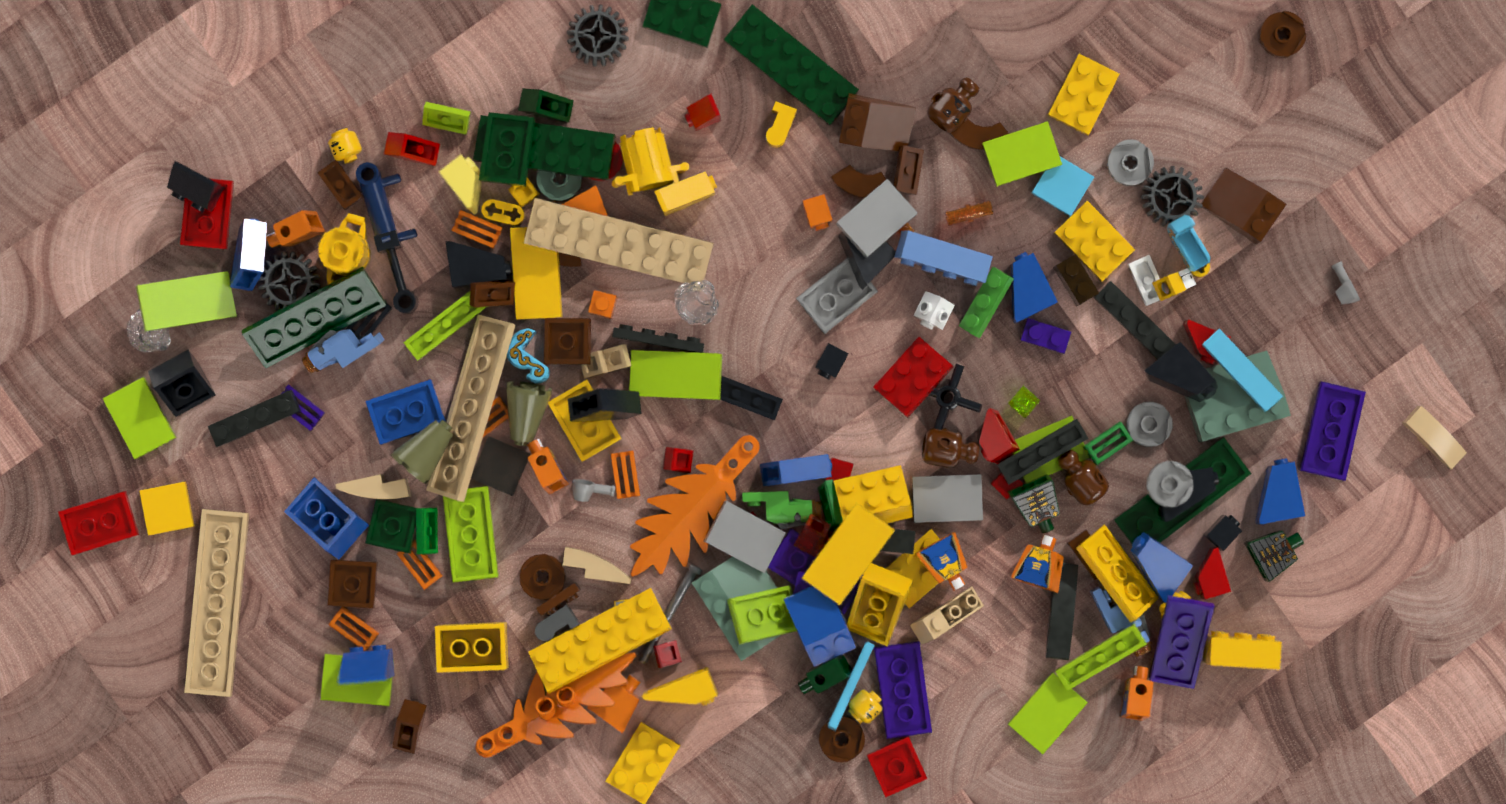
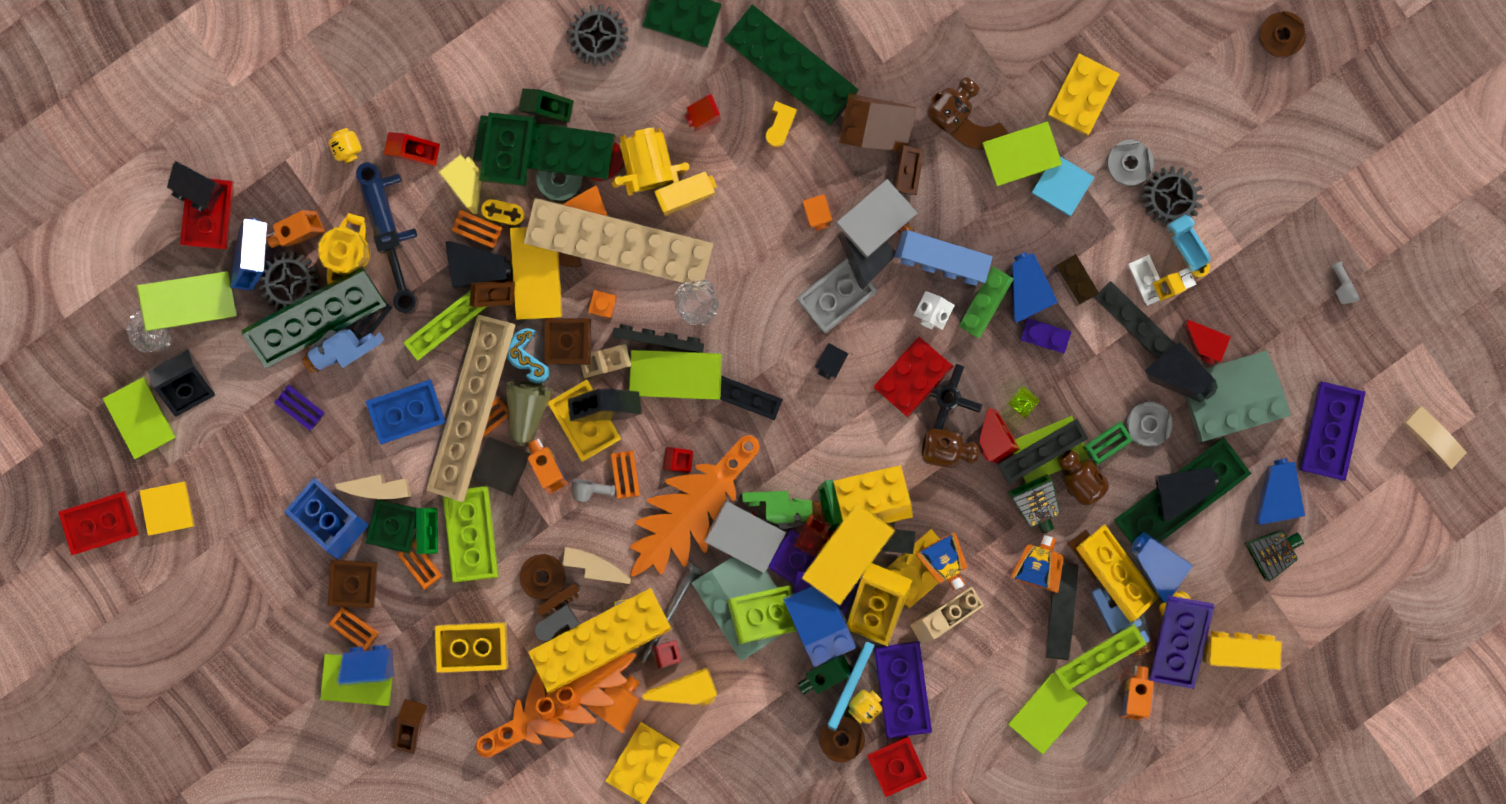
tan plate [184,509,249,697] -> none
pearl dark grey plate [208,390,301,447] -> none
reddish brown plate [317,160,363,210] -> none
olive cone [391,419,453,484] -> none
lime plate [422,102,471,135] -> none
yellow tile [508,178,540,208] -> none
slope [760,454,832,486] -> none
red tile [825,458,854,482] -> none
reddish brown tile [830,165,886,198] -> none
light grey tile [912,474,983,523] -> none
clear orange pin [945,201,993,226] -> none
red tile [990,473,1023,500] -> none
yellow plate [1054,200,1135,282] -> none
light grey tile [1146,461,1193,507] -> none
red slope [1193,547,1232,599] -> none
reddish brown slope [1201,168,1287,244] -> none
medium azure tile [1202,328,1283,412] -> none
black brick [1203,515,1242,551] -> none

